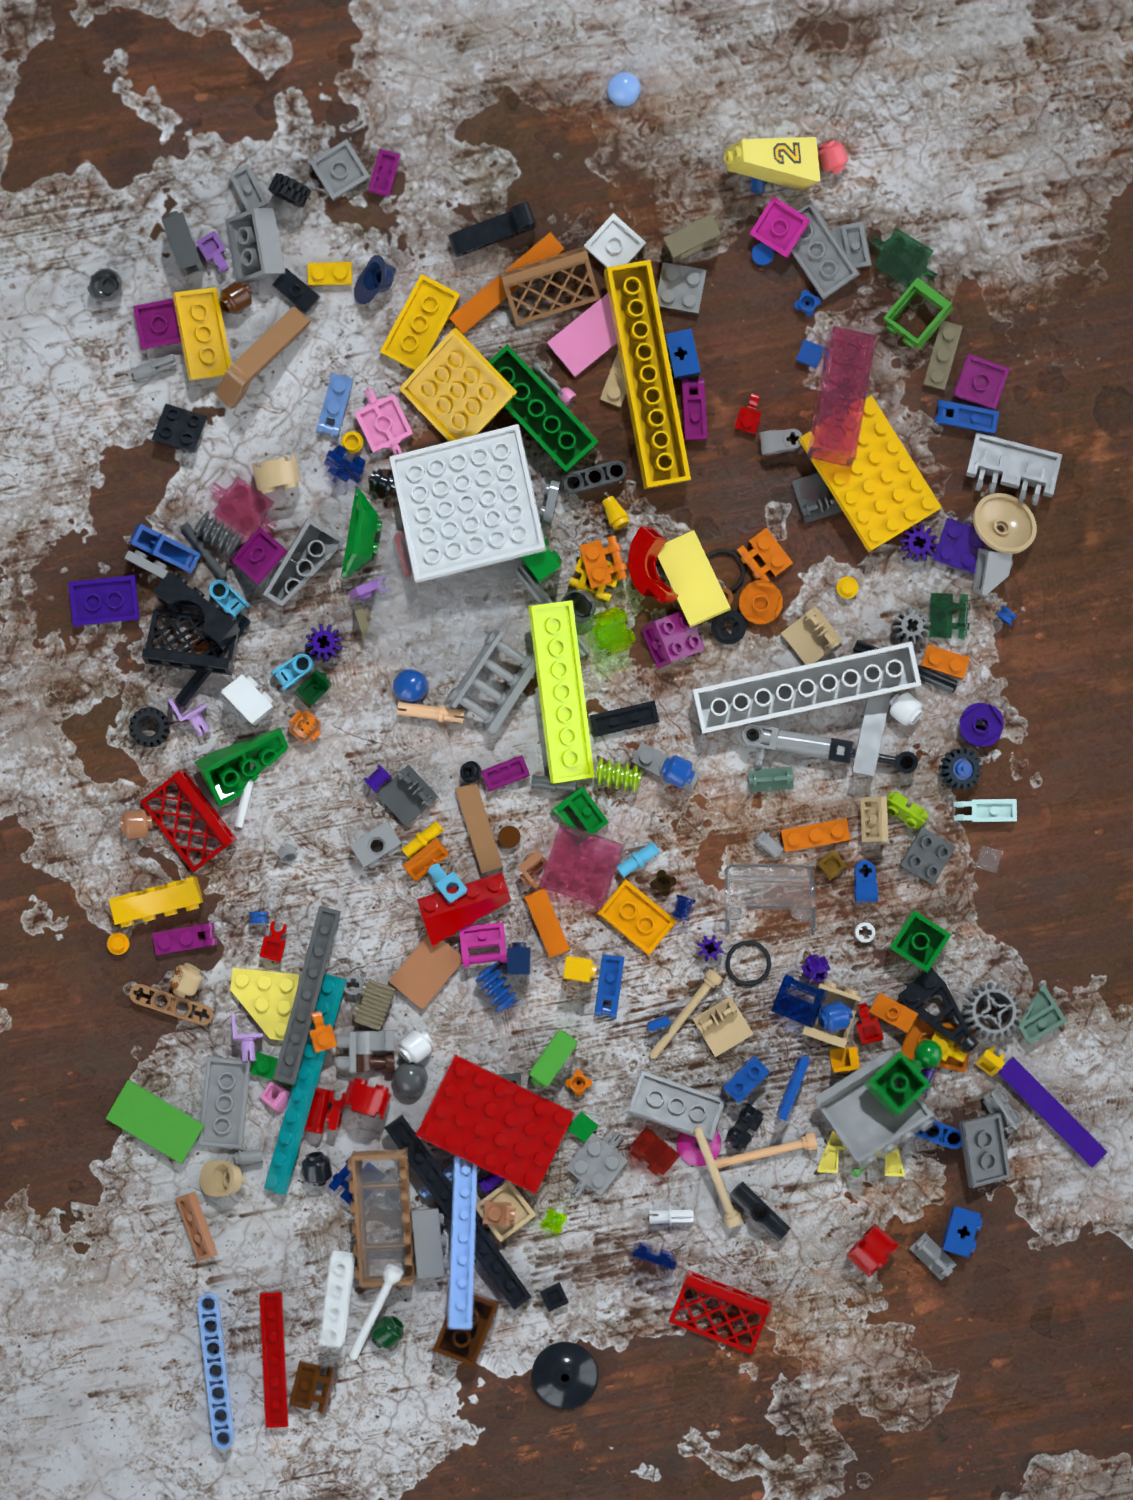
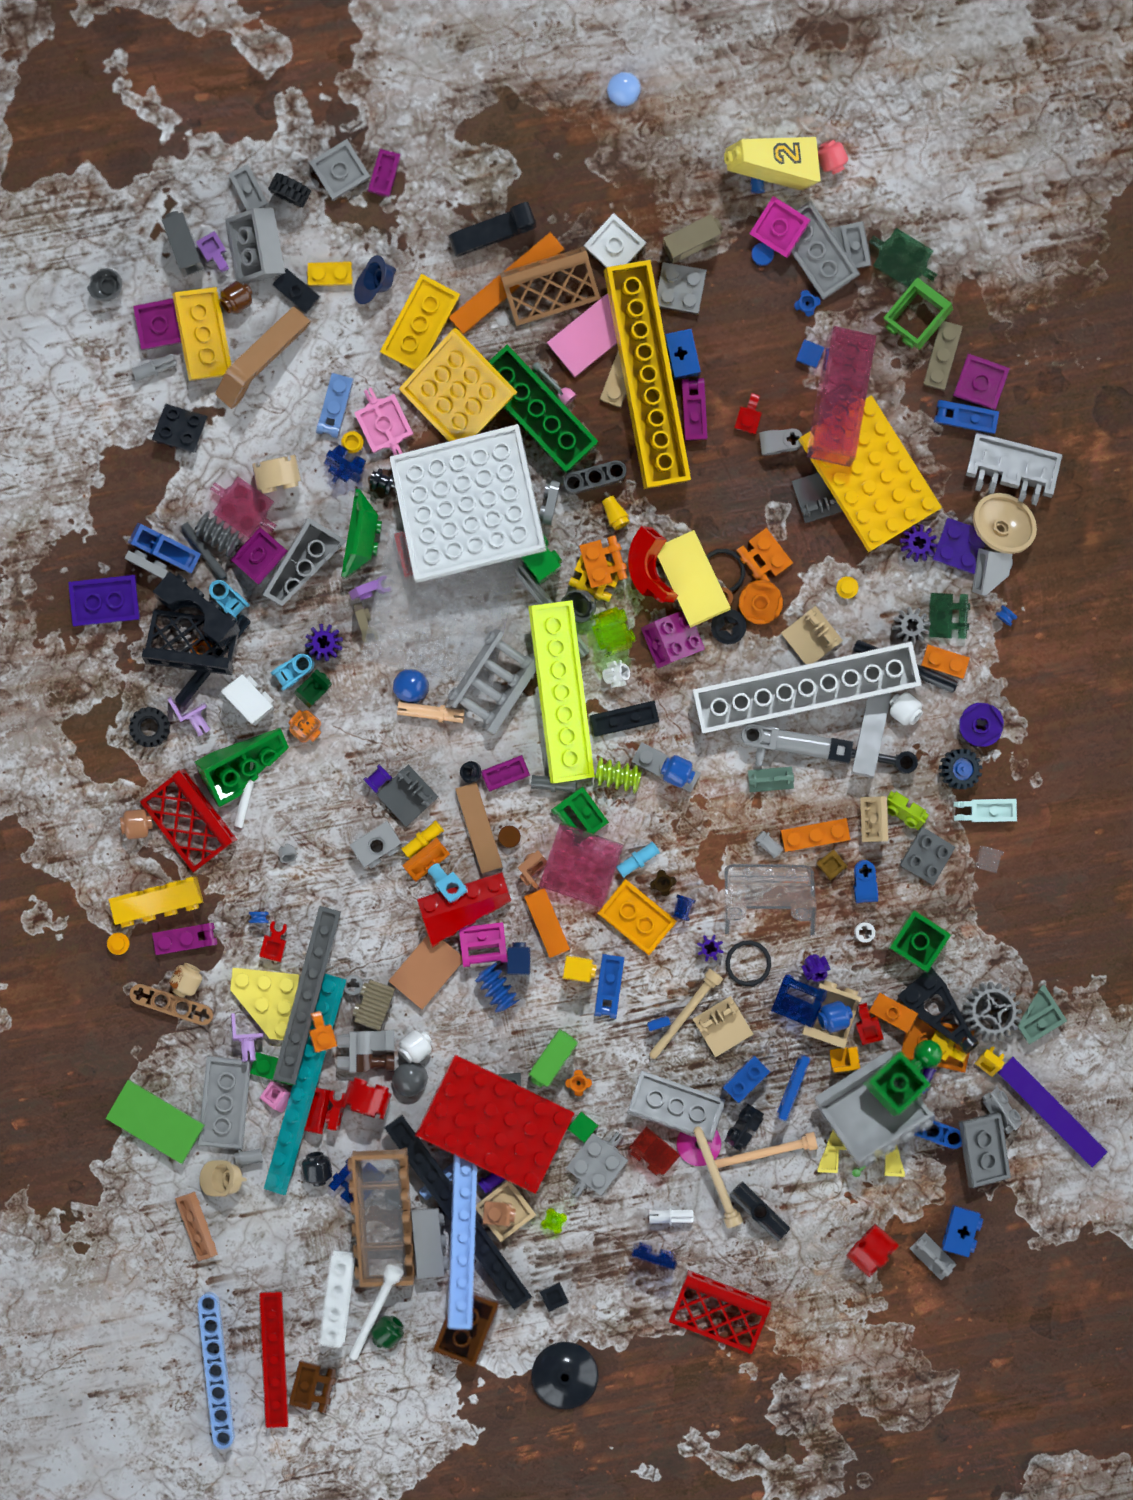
none -> white gear [602,660,630,688]

